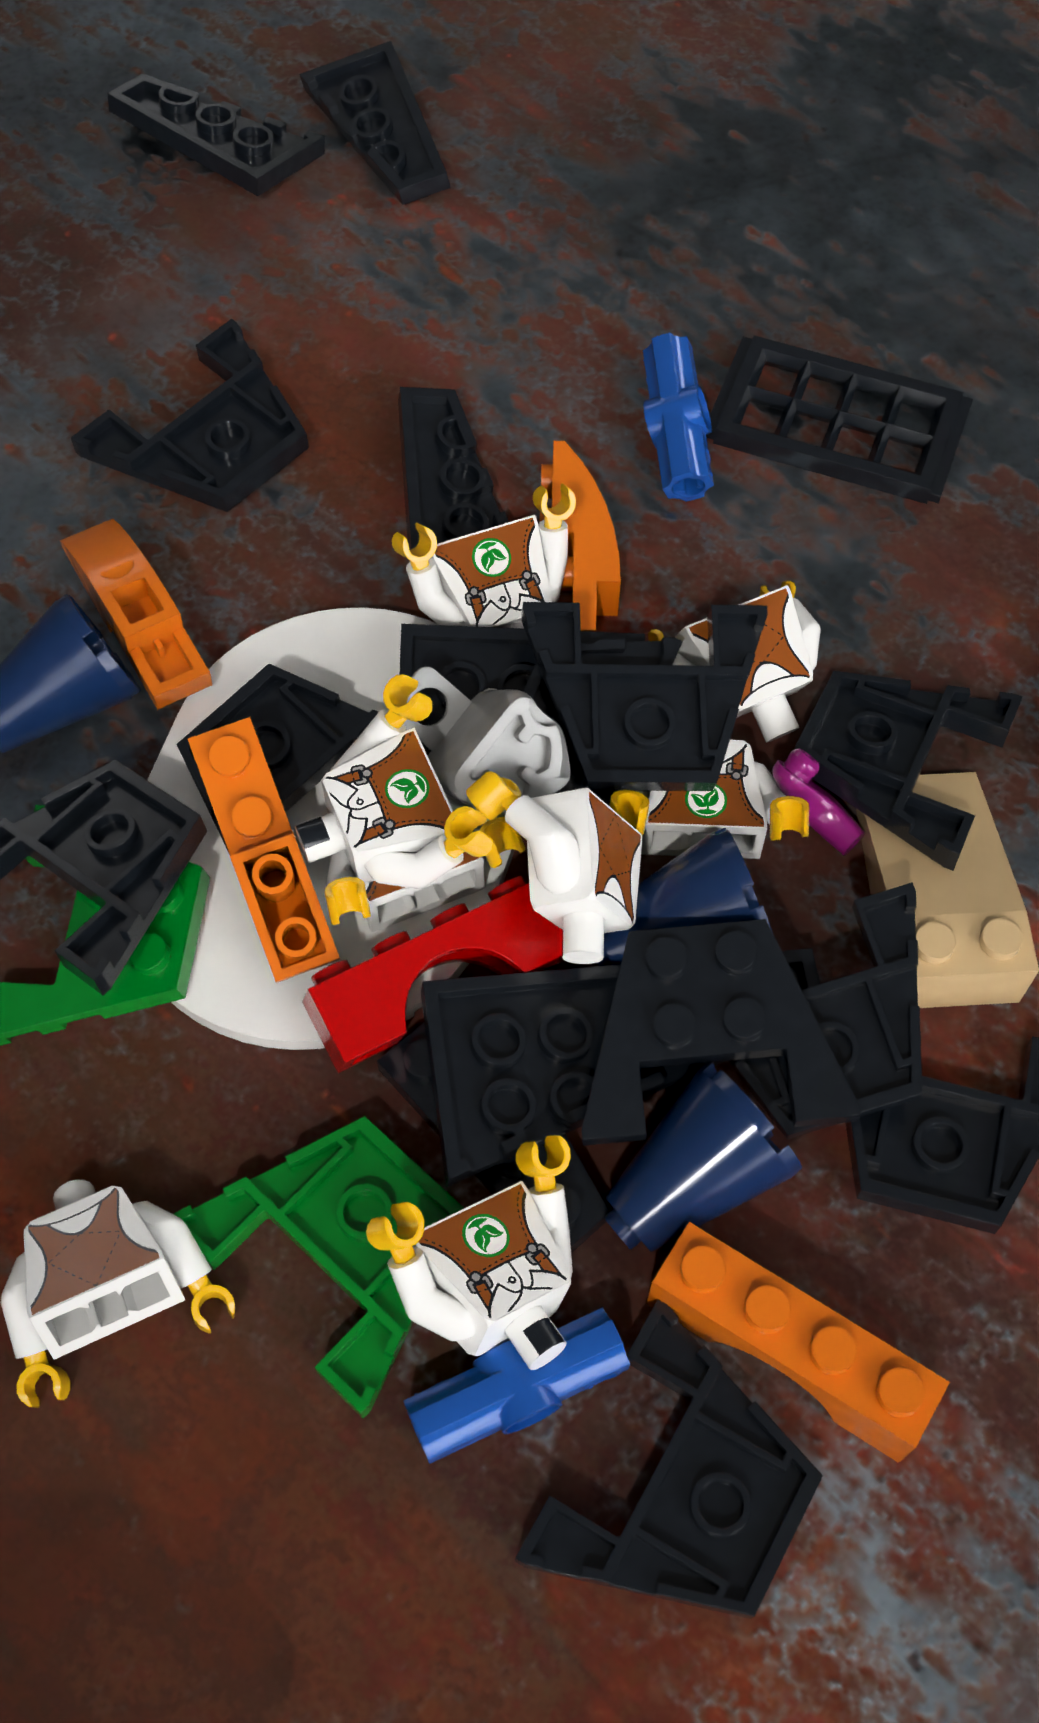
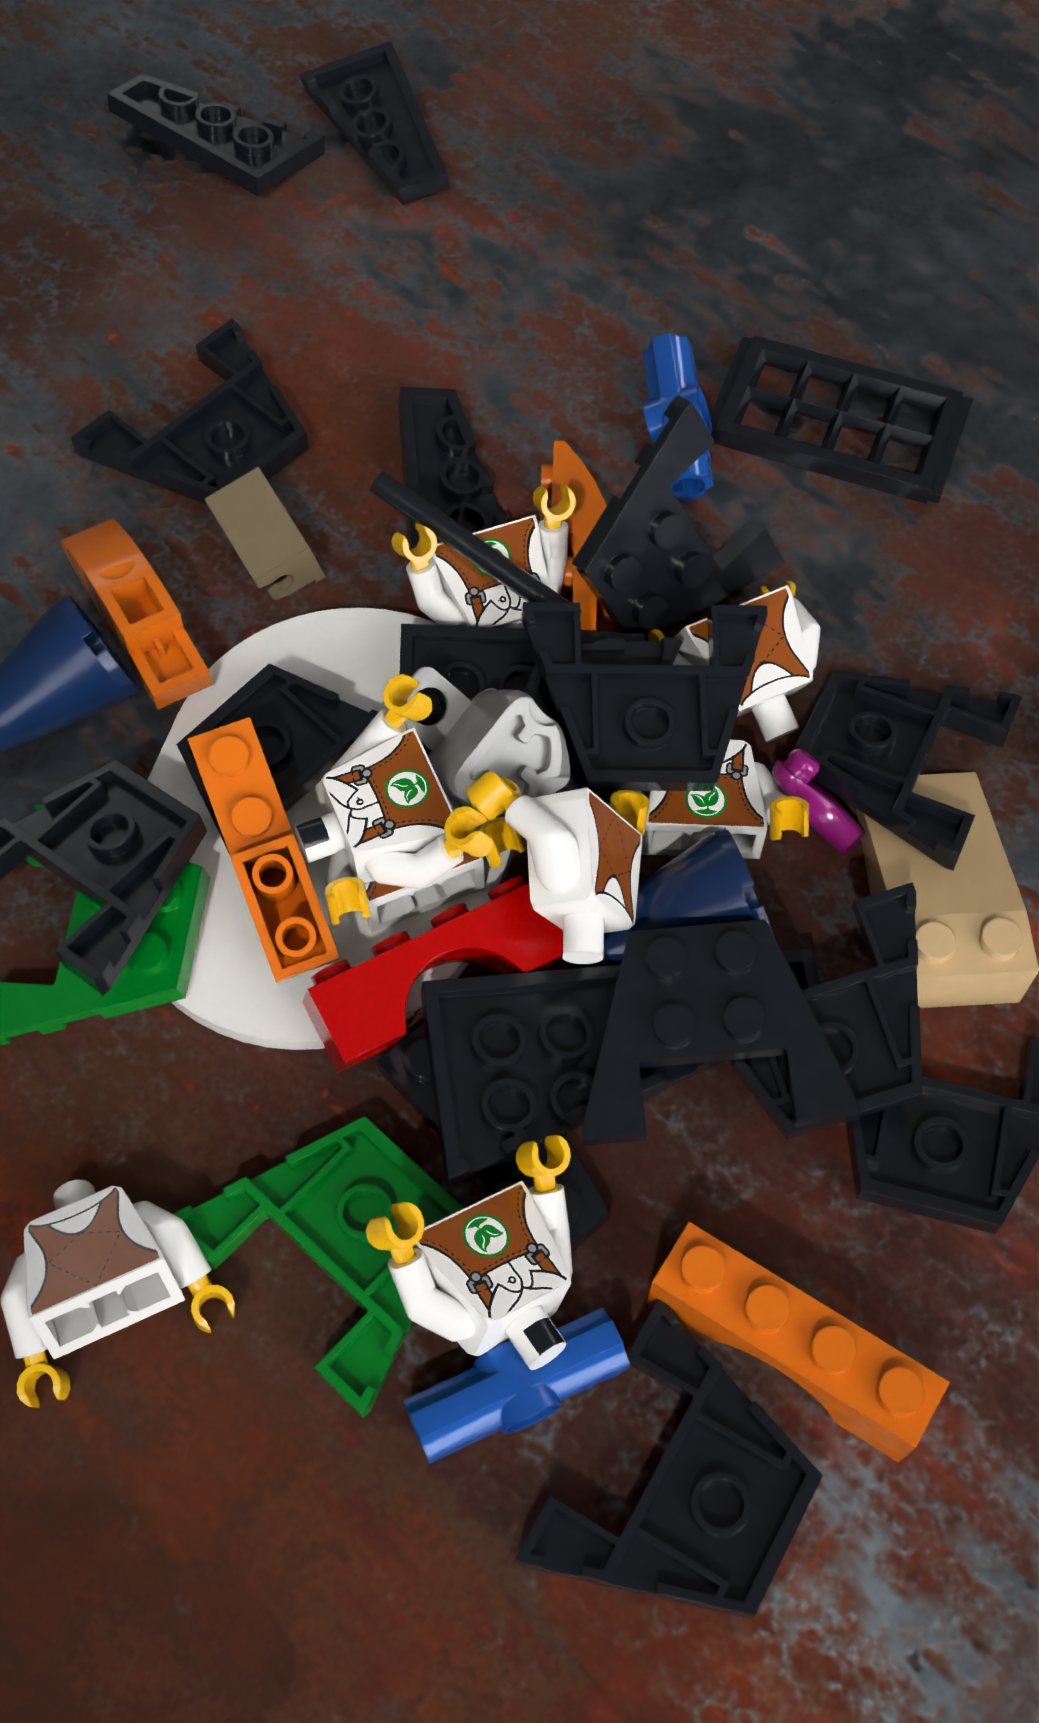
dark blue cone [603,1061,802,1252] -> none
none -> dark tan hinge [204,467,326,600]
none -> black bar [370,471,582,615]
none -> black wing [572,395,784,641]

